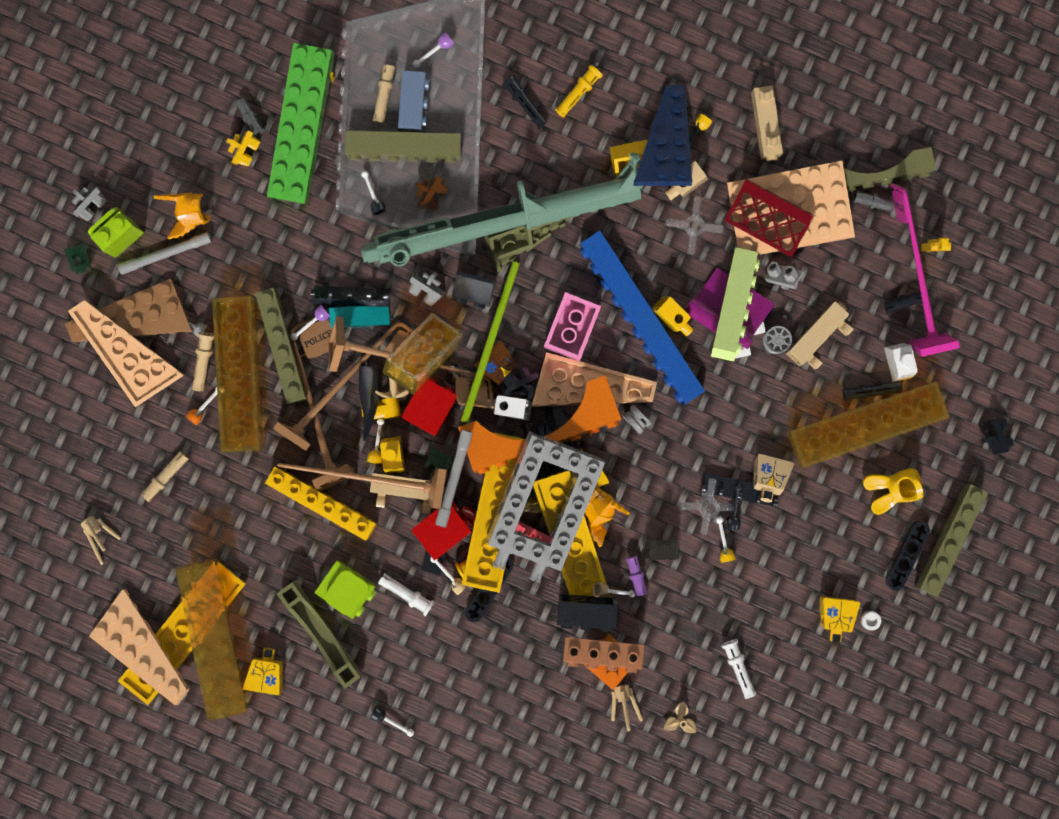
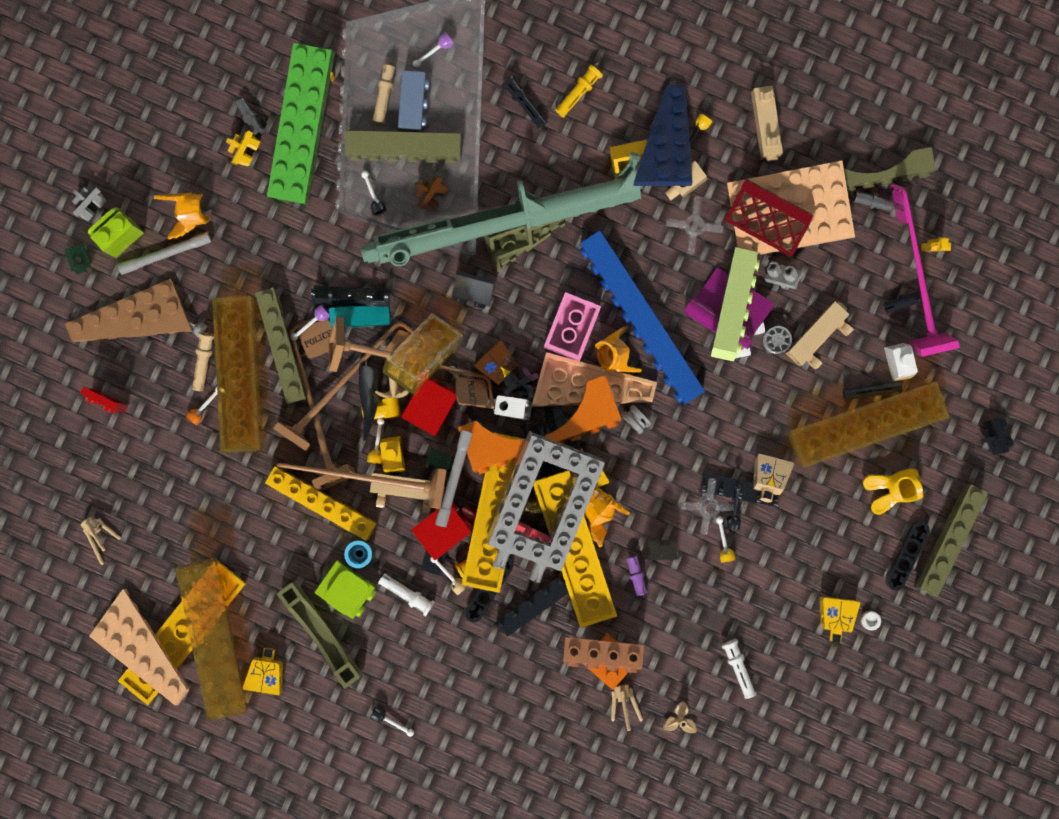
light nougat wing [68,300,184,407] -> none
tan pin [141,451,189,502] -> none
light grey hips [409,272,445,306] -> none
lime piece [461,261,520,423] -> none
black brick [557,594,618,632] -> none
tan hinge [593,582,636,598] -> none
yellow torso [651,296,694,336] -> none
none -> red plate [80,387,128,414]
none -> medium azure plant [344,541,372,568]
none -> black hinge [496,576,569,637]
none -> light orange helmet [595,325,642,372]

